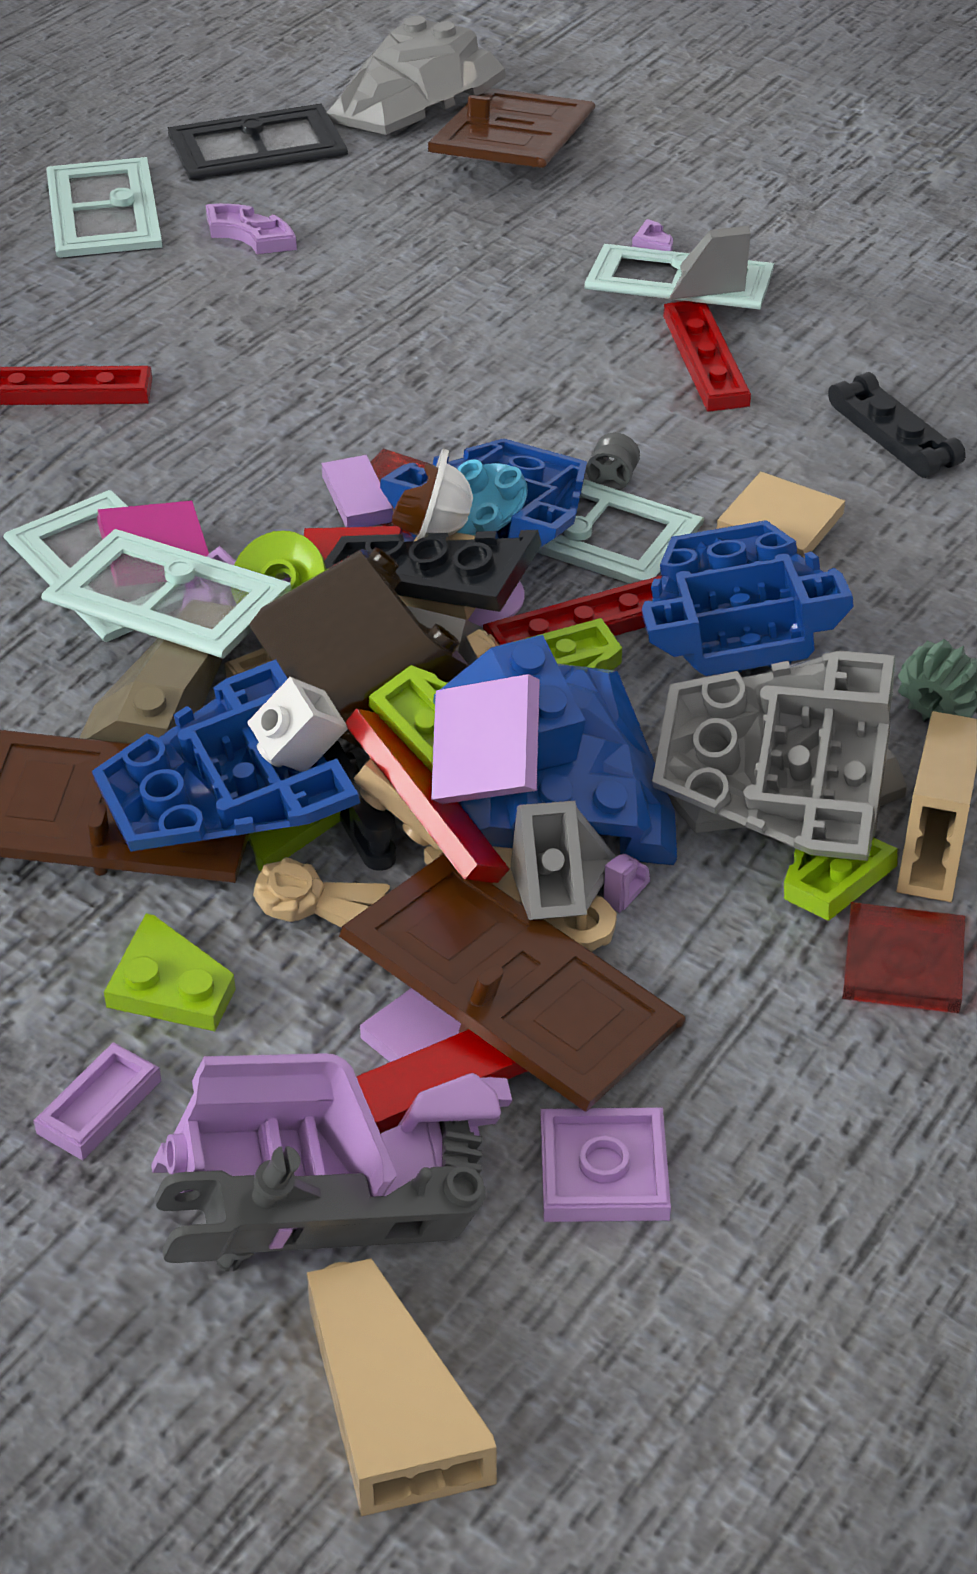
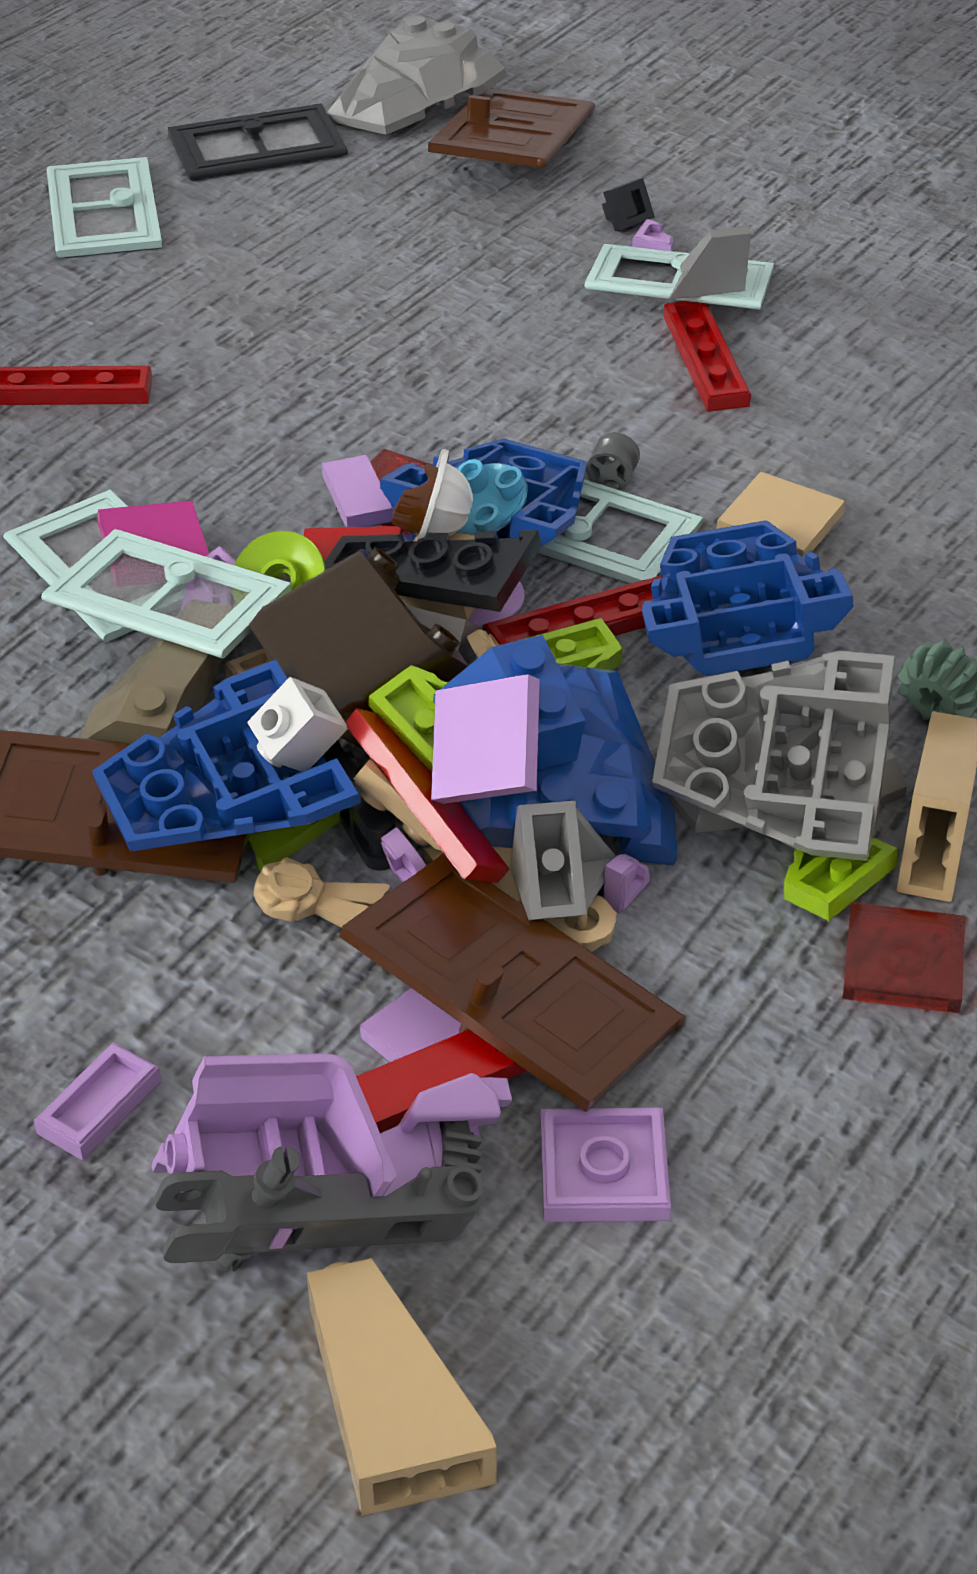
lime wing [104,913,236,1032] -> none
lavender tile [205,204,297,254] -> none
black plate [828,372,966,478] -> none
none -> lavender tile [381,827,426,883]
none -> black tile [601,178,655,231]

